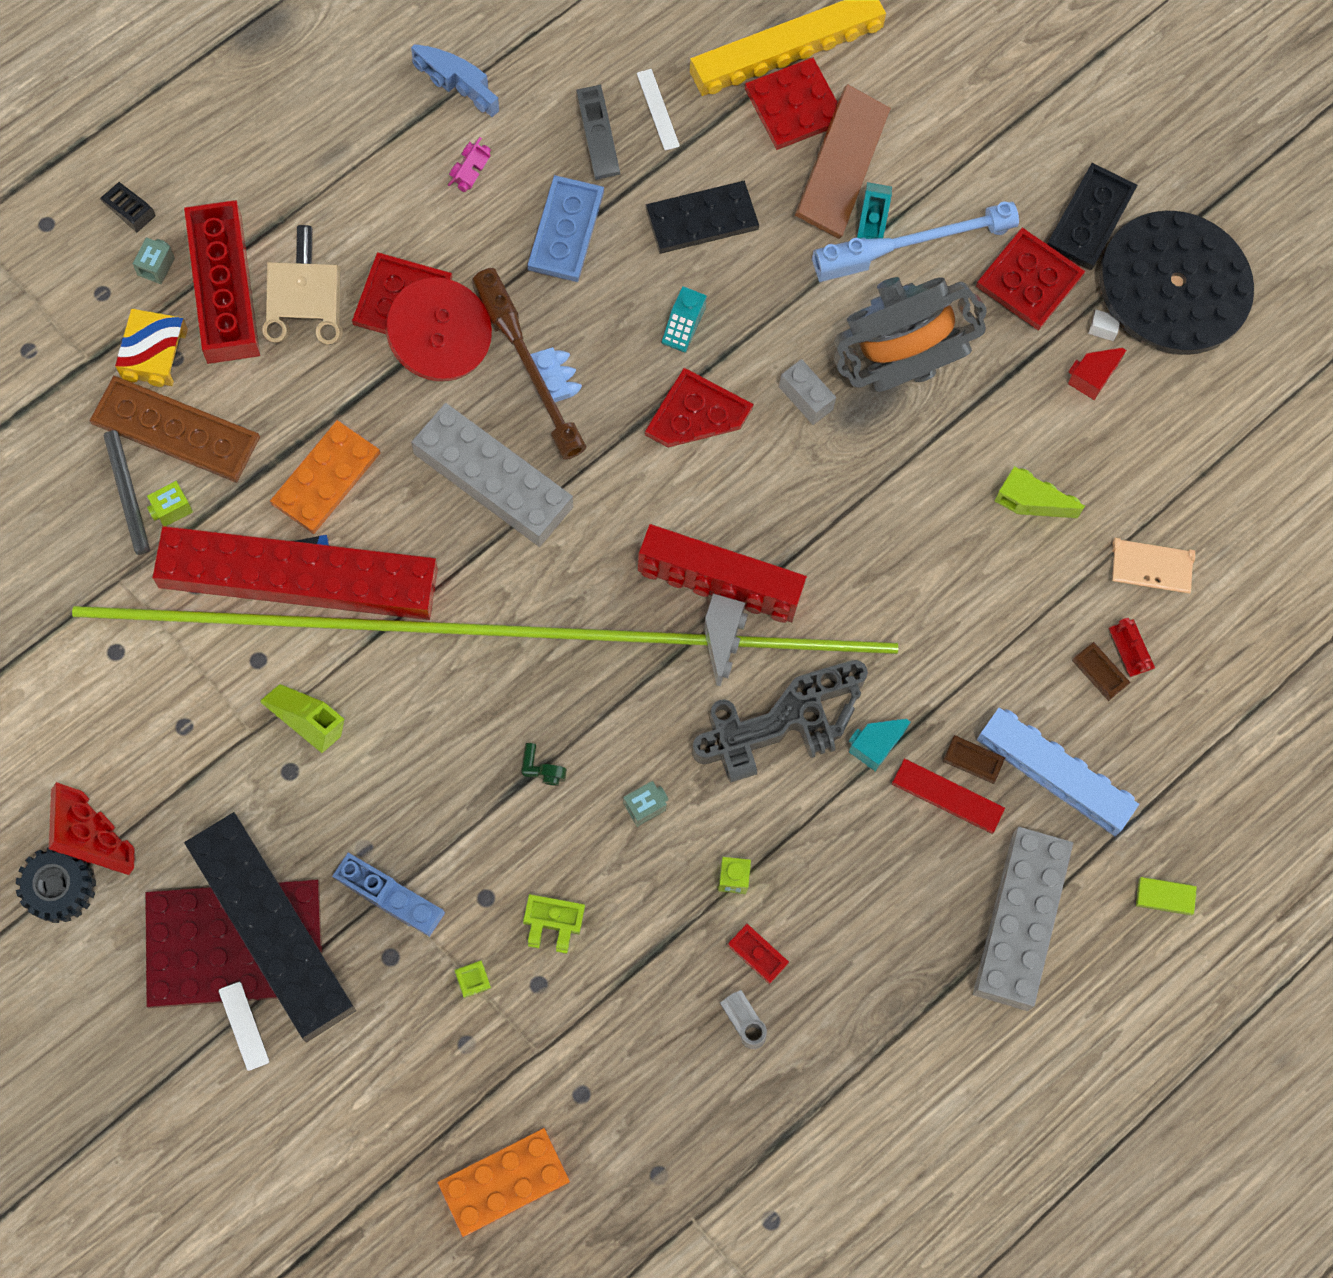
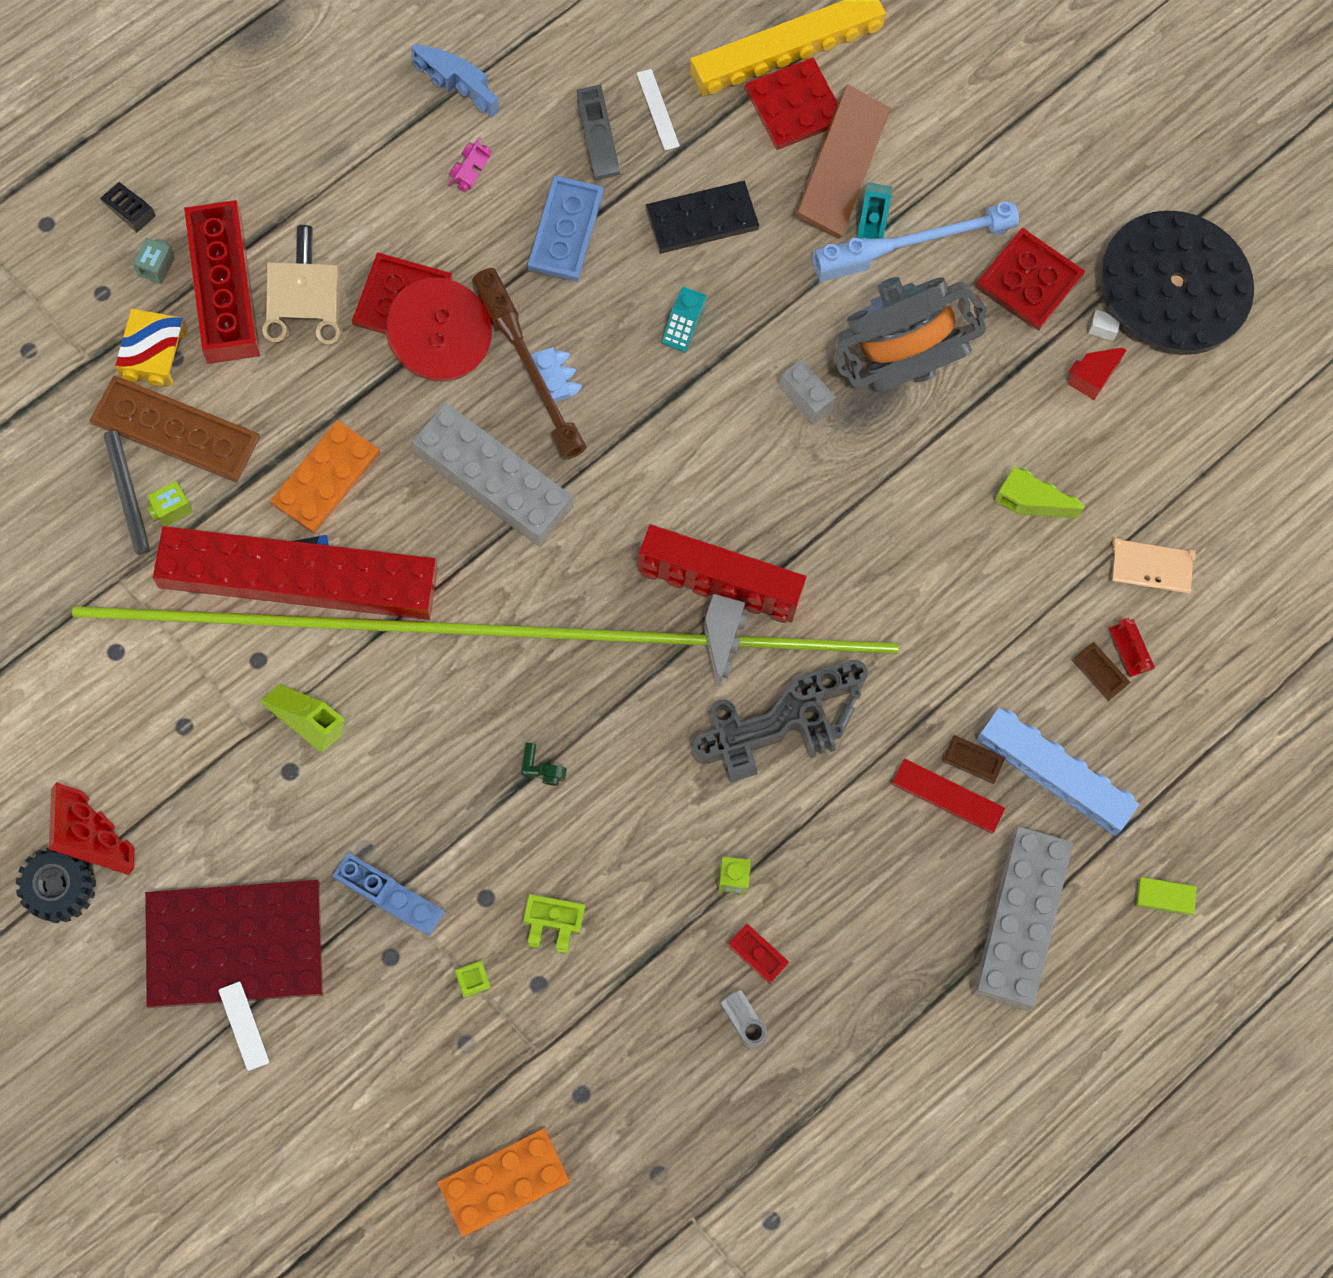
black brick [184,812,357,1043] -> none
sand green brick [623,781,668,827] -> none
red plate [645,368,754,448] -> none
teal slope [849,719,911,772] -> none
black plate [1047,163,1138,270] -> none

